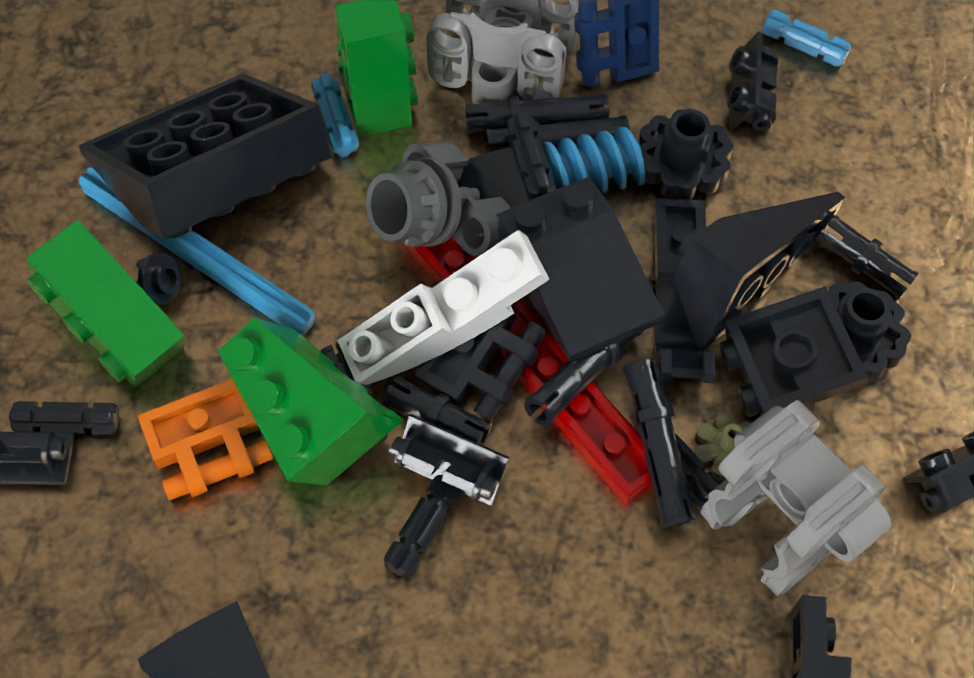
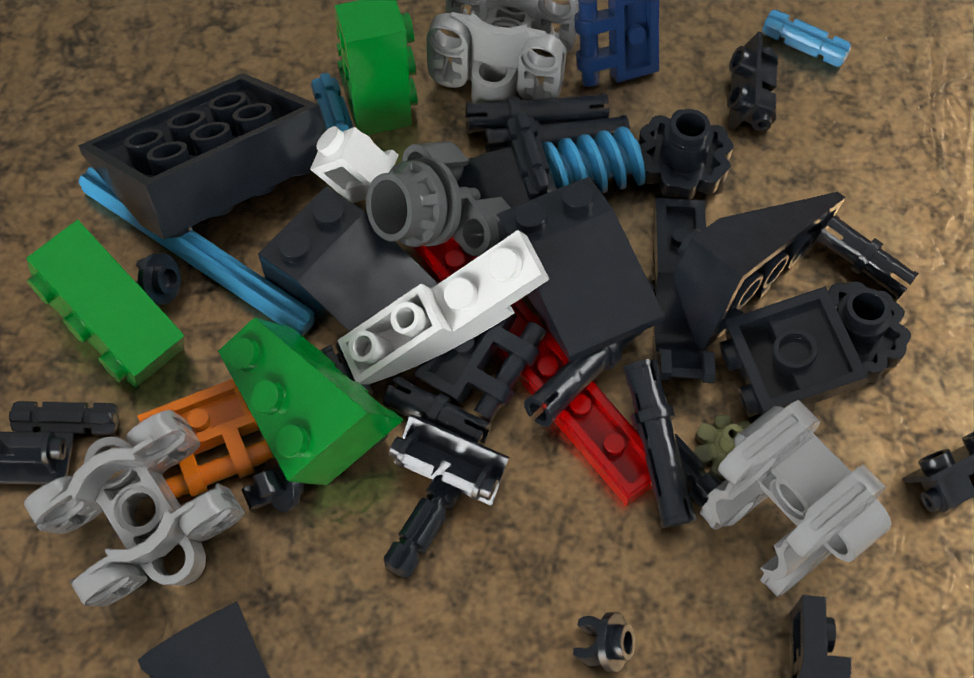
none -> light grey piece [23,410,245,606]
none -> black plate [241,458,304,512]
none -> black slope [258,186,438,338]
none -> white brick [310,126,398,203]
none -> black plate [573,612,635,672]

